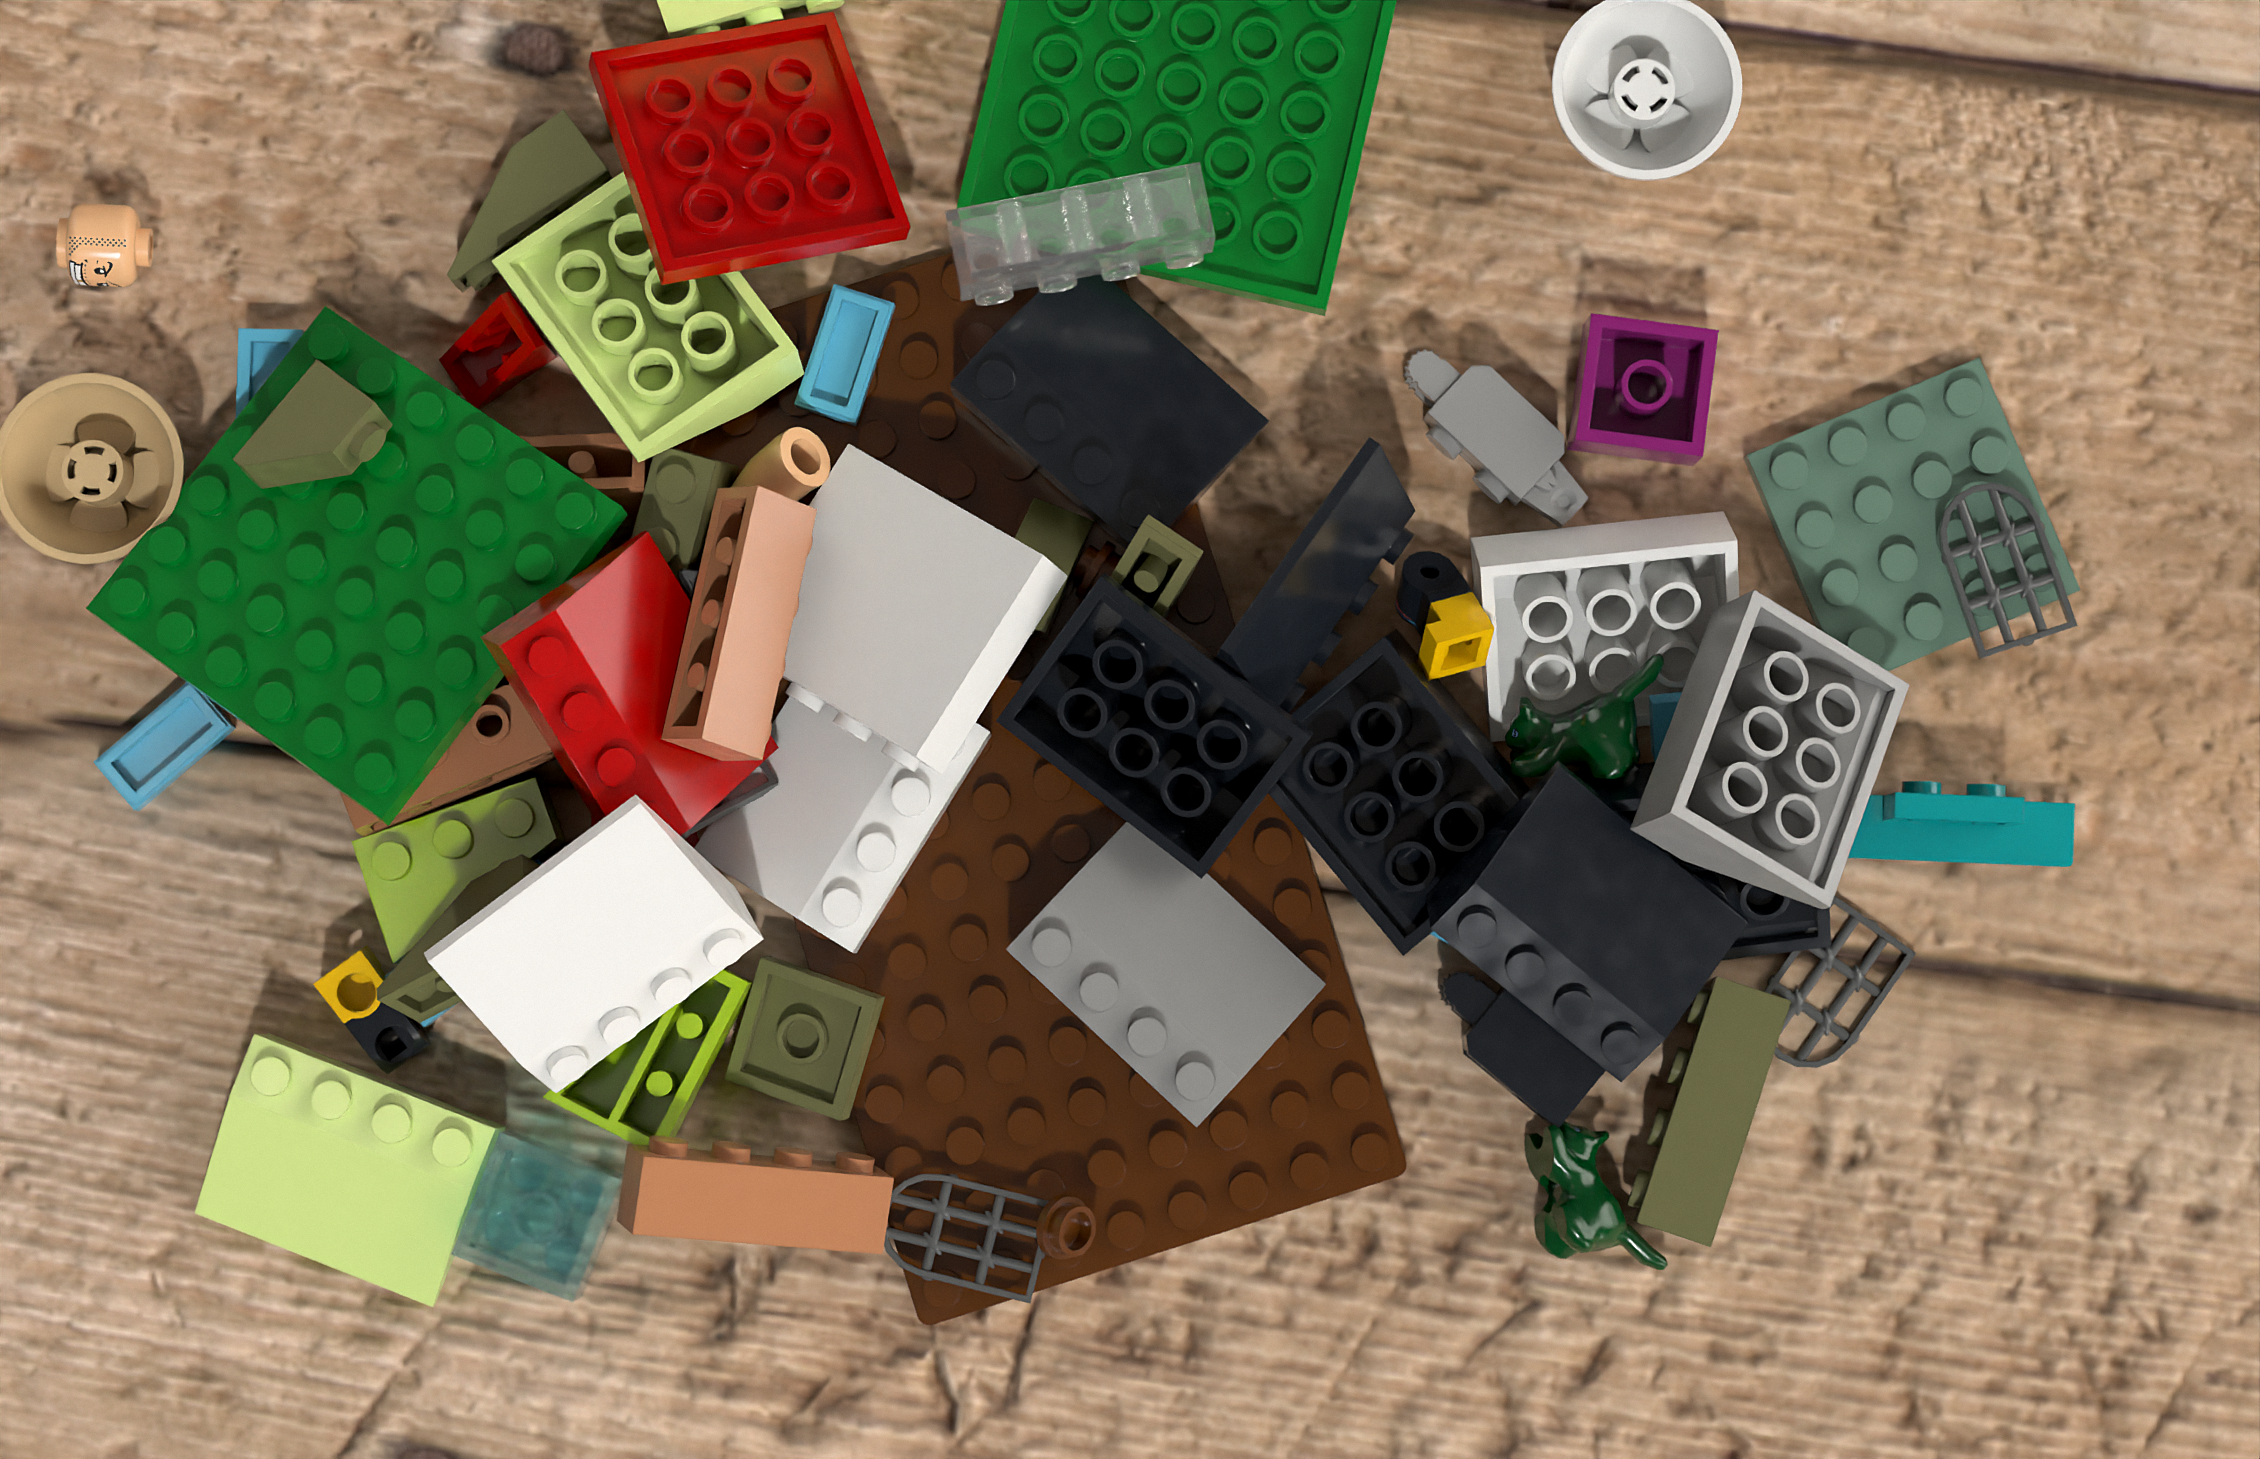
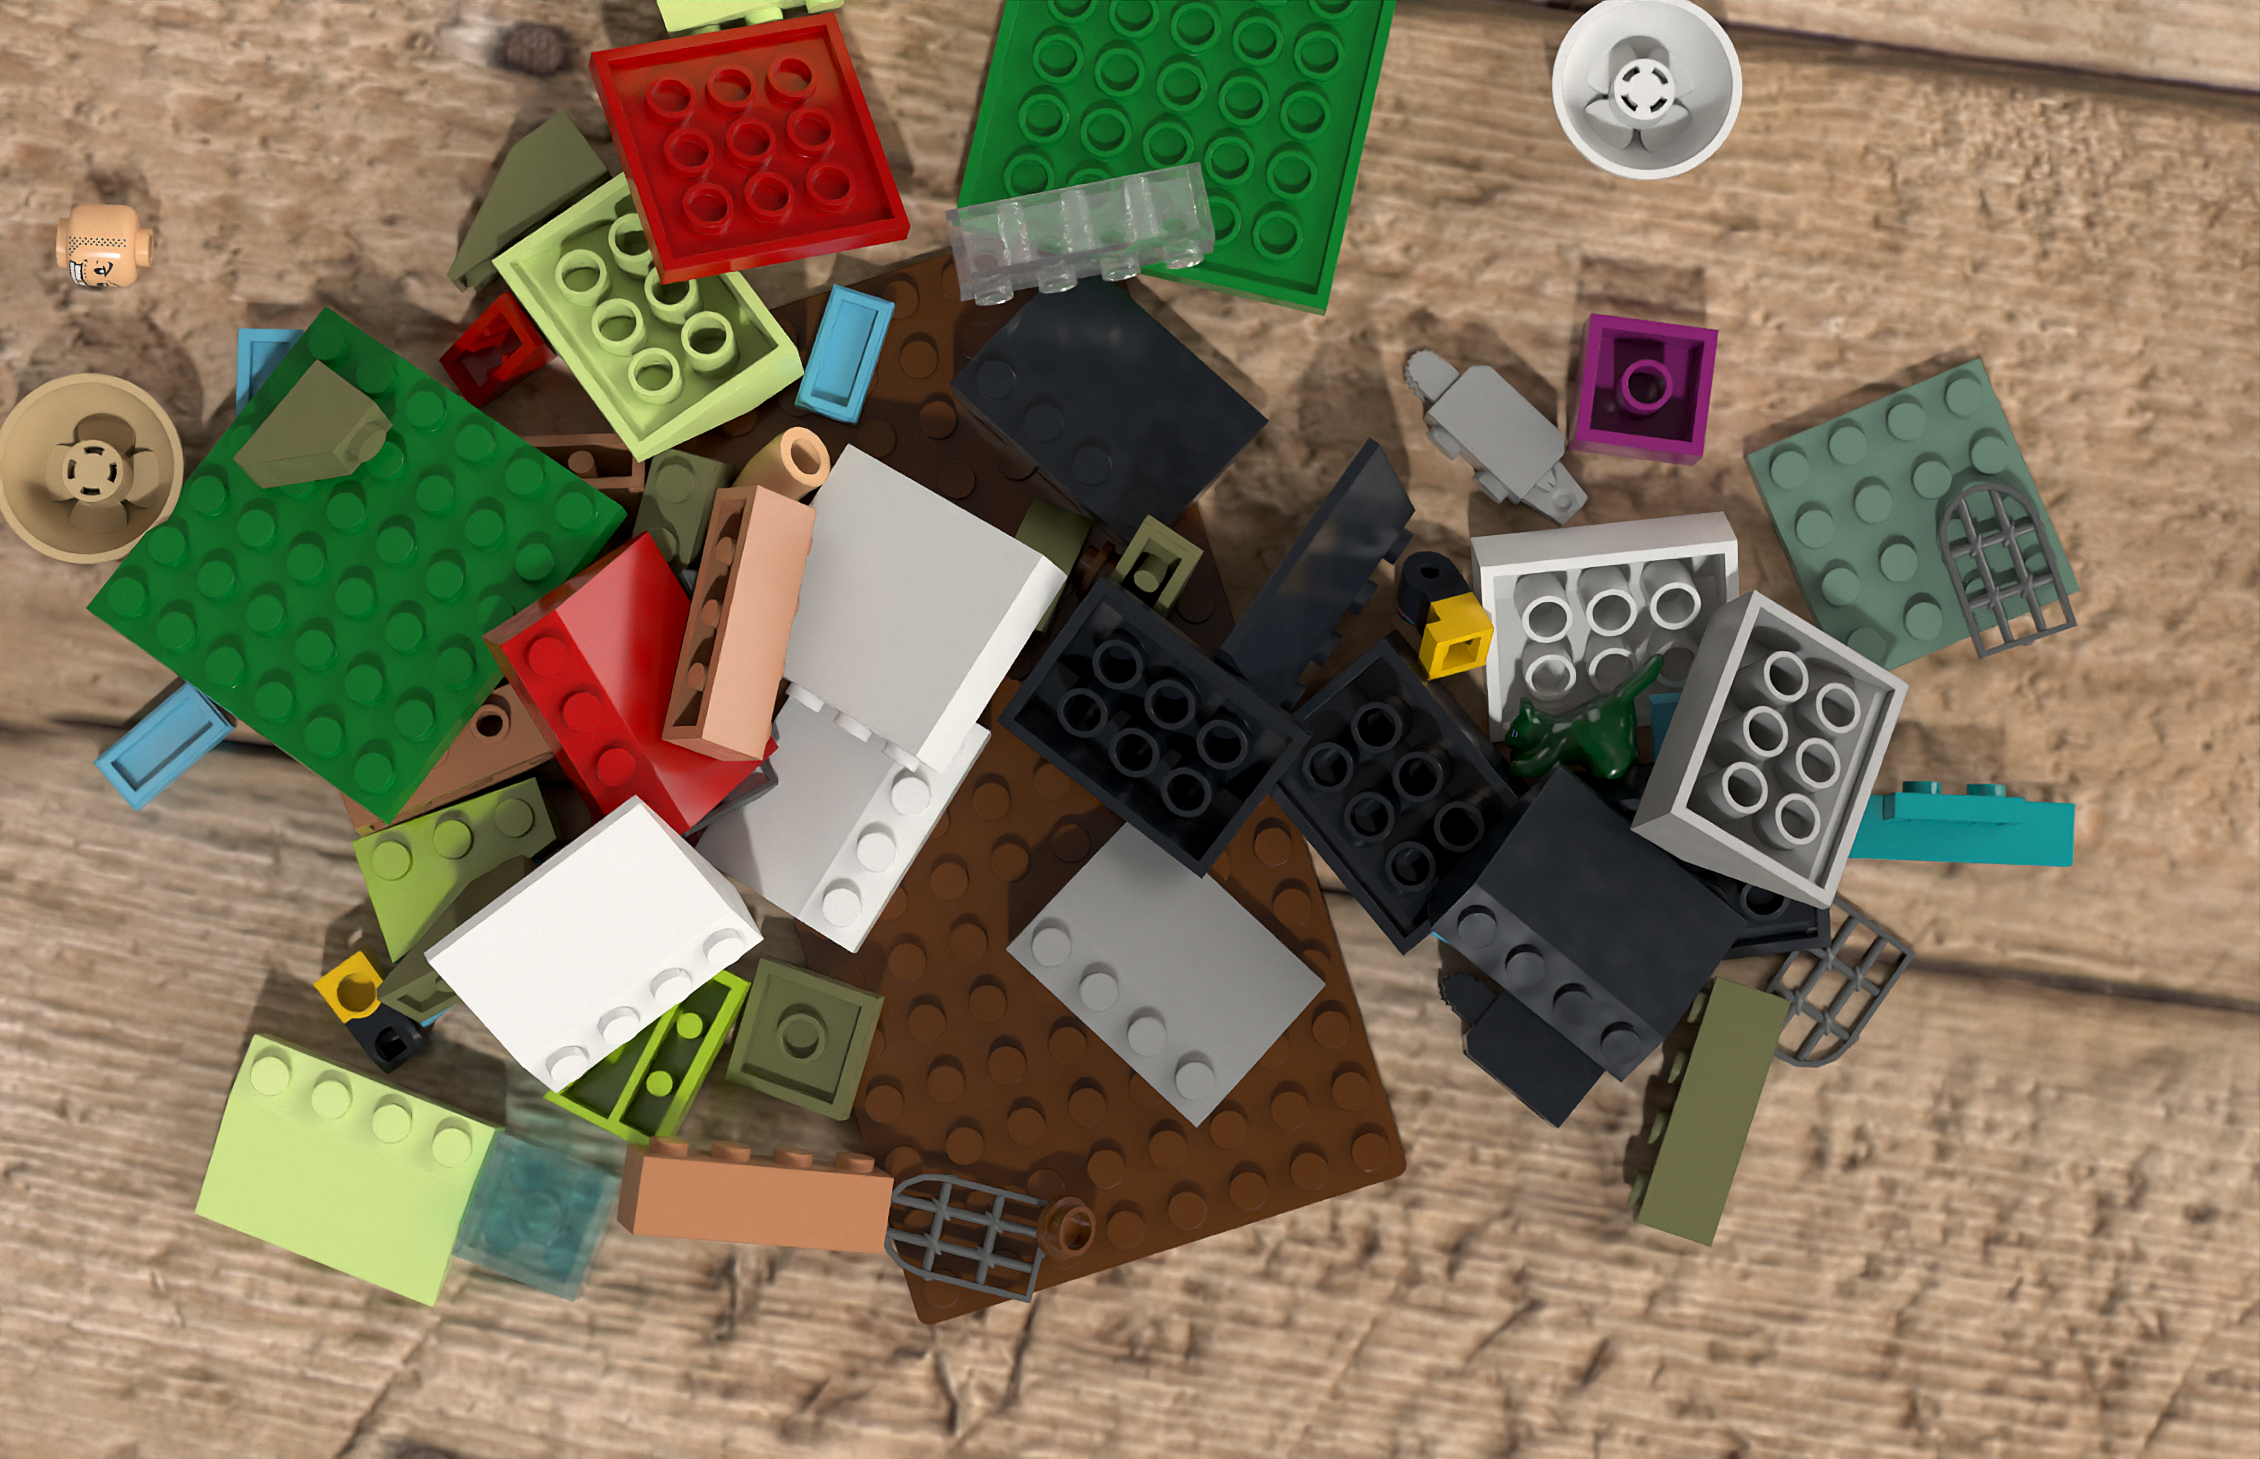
dark green animal [1524,1121,1668,1270] -> none

